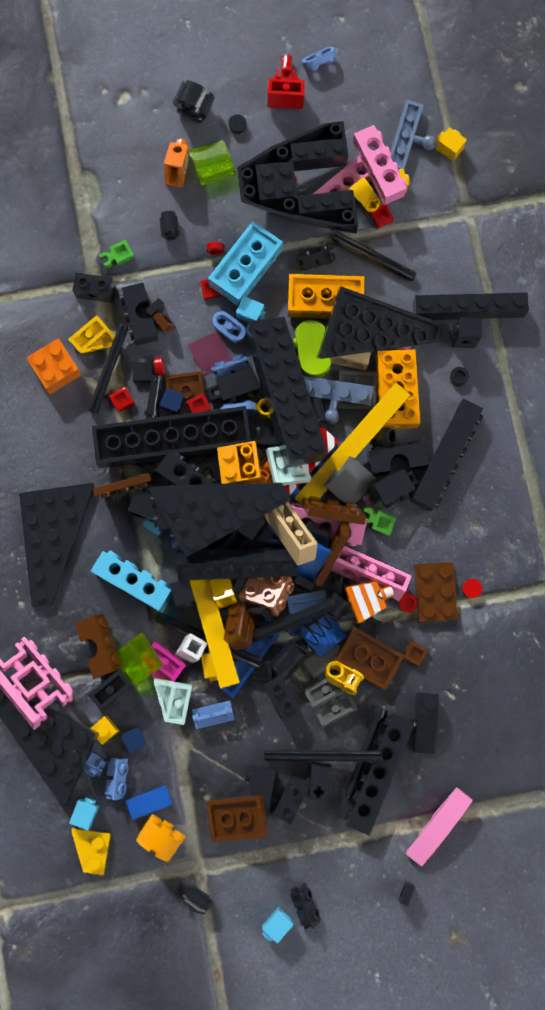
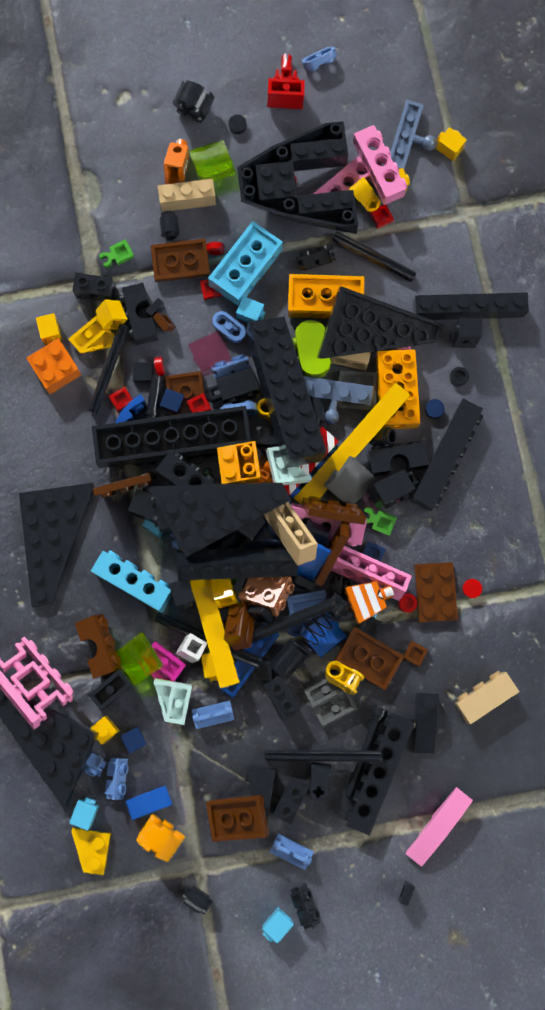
none -> yellow brick [36,313,62,345]
none -> yellow brick [95,299,128,330]
none -> blue slope [115,394,146,423]
none -> reddish brown plate [150,238,210,283]
none -> tan brick [158,179,216,212]
none -> medium blue hinge [269,833,314,870]
none -> dark blue tile [363,541,386,562]
none -> dark blue tile [425,399,444,419]
none -> tan brick [454,671,519,724]

